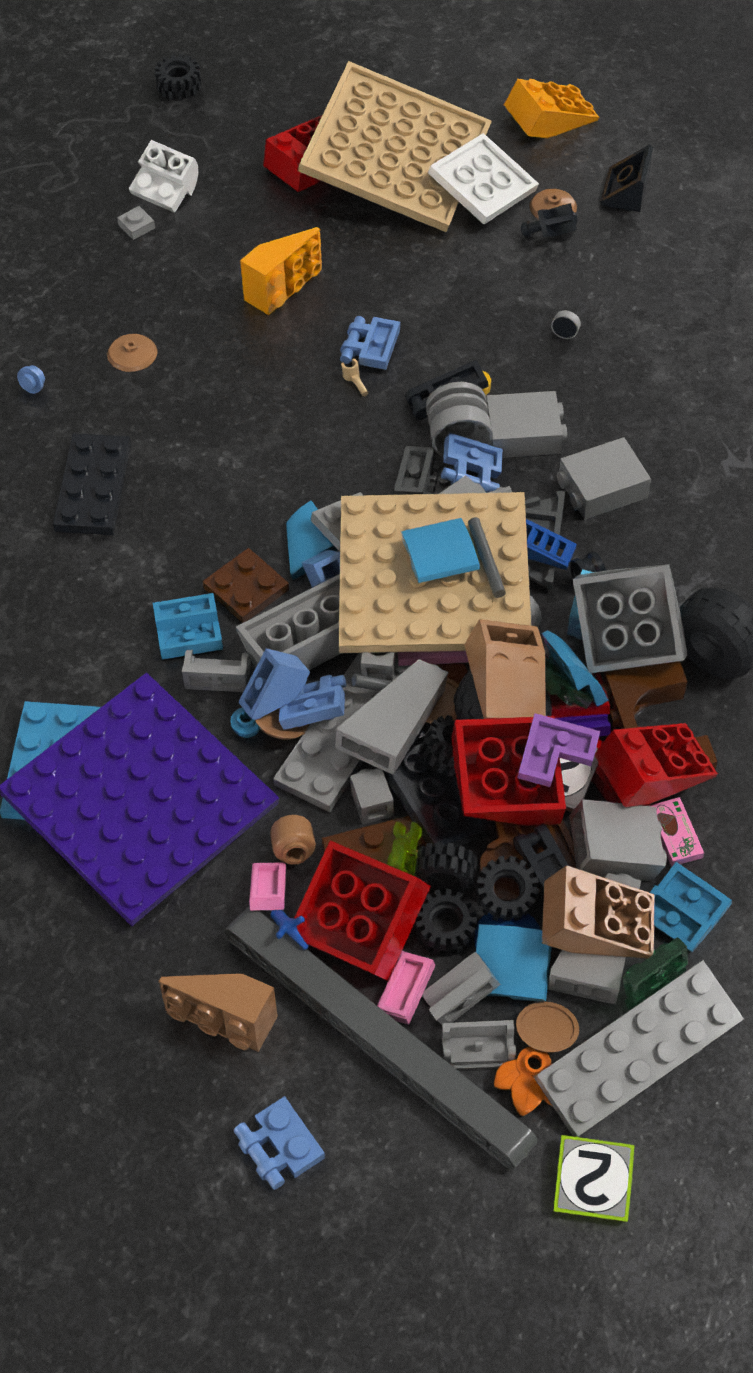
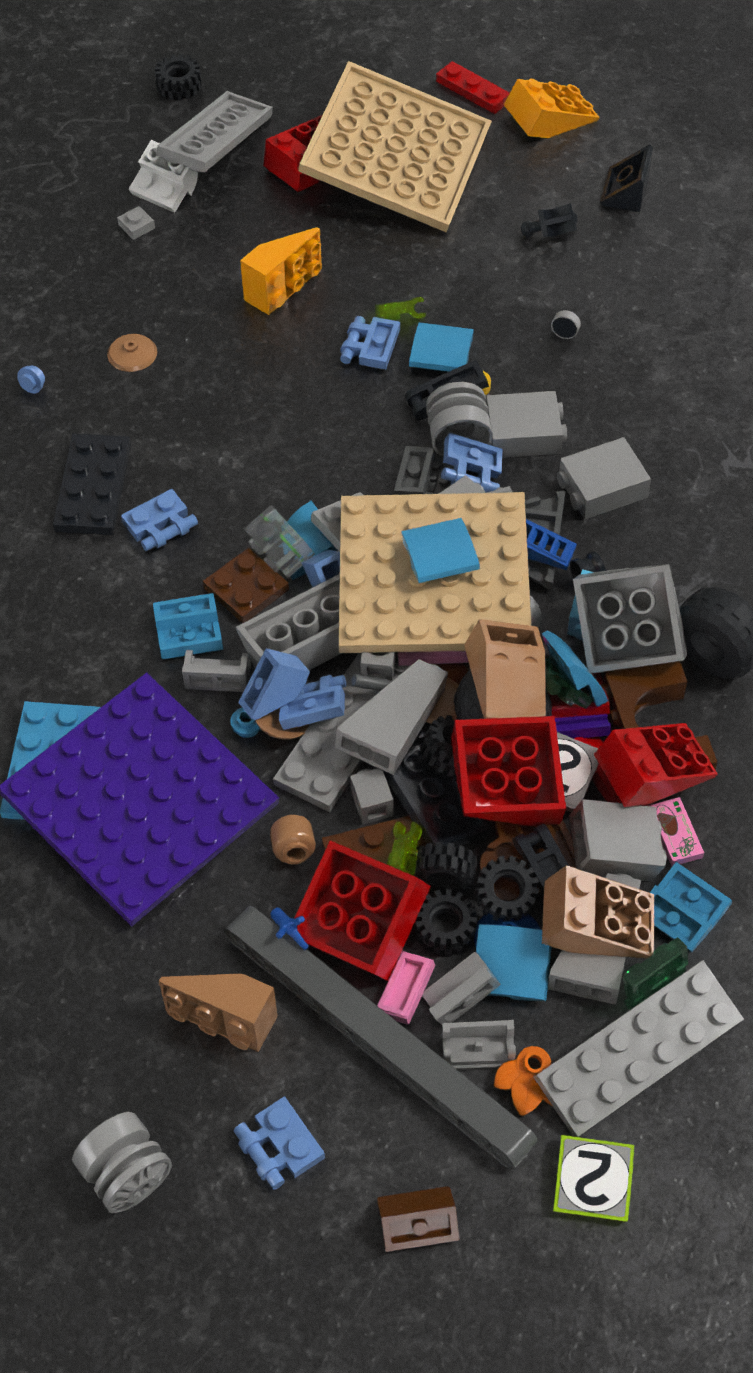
bright pink tile [249,862,286,911] -> none
tan hand [341,359,368,396] -> none
white plate [428,133,539,224] -> none
dark grey bar [468,517,506,598] -> none
medium nougat piece [516,1002,579,1053] -> none
medium lavender plate [517,713,600,787] -> none
medium nougat piece [530,189,577,219] -> none
none -> light grey wheel [72,1112,172,1213]
none -> medium blue plate [121,489,198,551]
none -> light grey plate [156,91,273,173]
none -> clear piece [244,505,315,578]
none -> clear neon green plate [375,297,426,320]
none -> reddish brown panel [377,1186,460,1252]
none -> dark azure slope [409,322,474,372]
none -> red plate [436,61,510,114]

